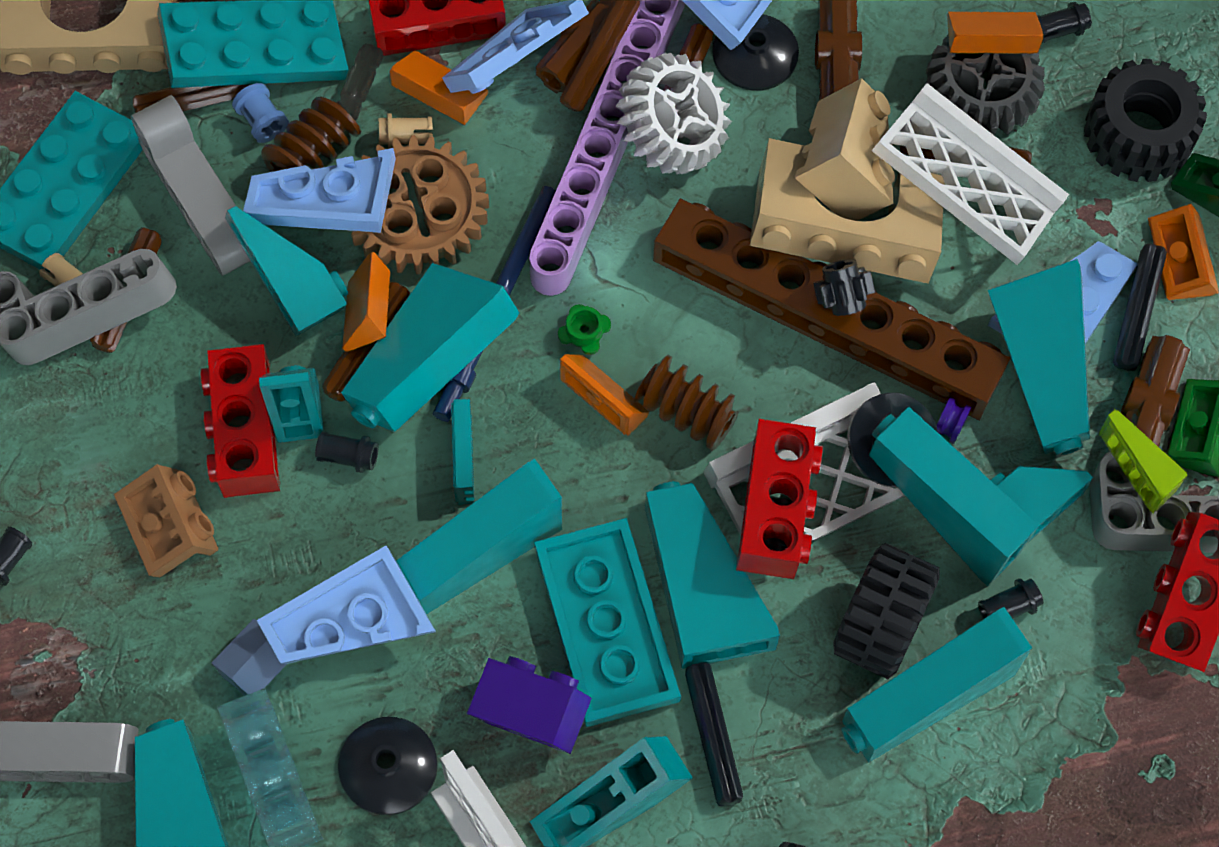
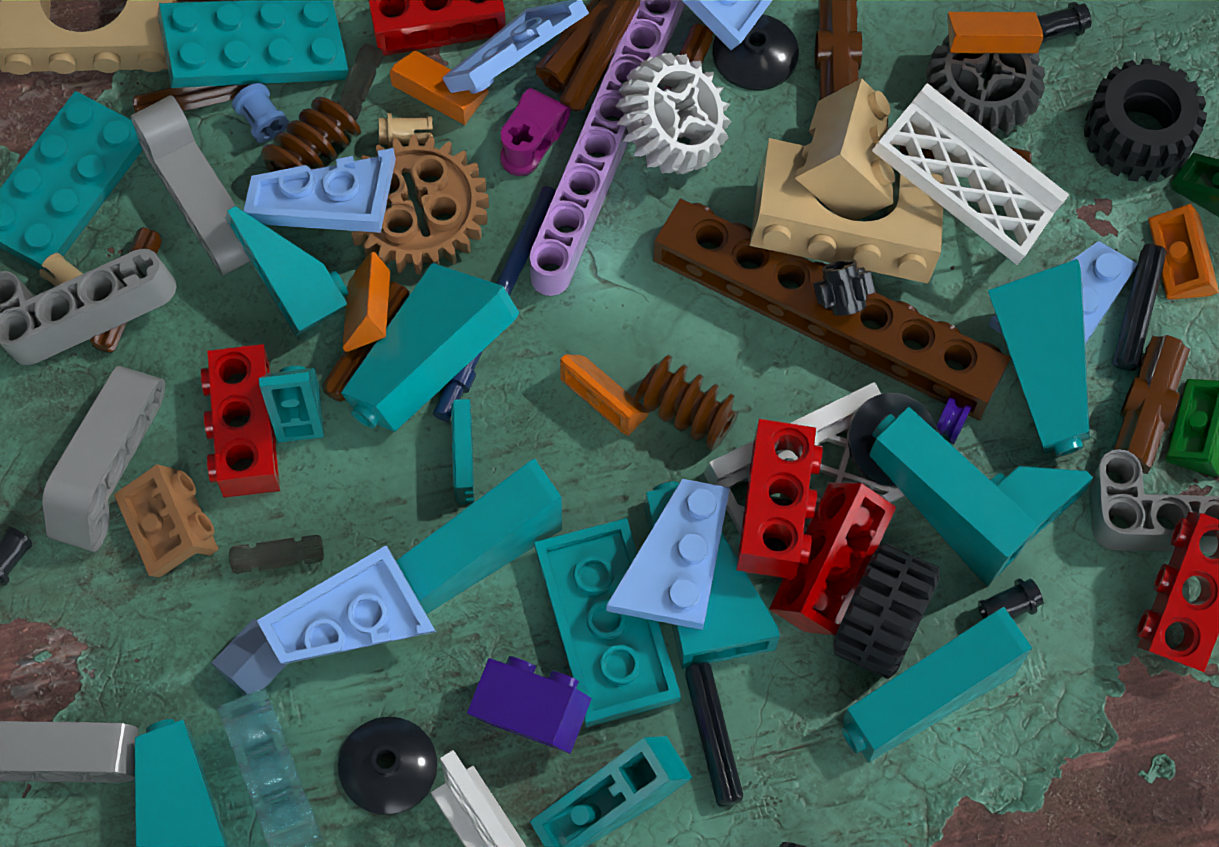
black pin [315,431,379,473] -> none
green plate [558,304,611,355] -> none
lime slope [1099,409,1187,514] -> none
none -> light grey beam [42,366,165,552]
none -> clear smoke axle [229,535,324,574]
none -> magenta piece [500,88,571,176]
none -> light blue wing [606,479,730,630]
none -> red brick [769,483,897,636]

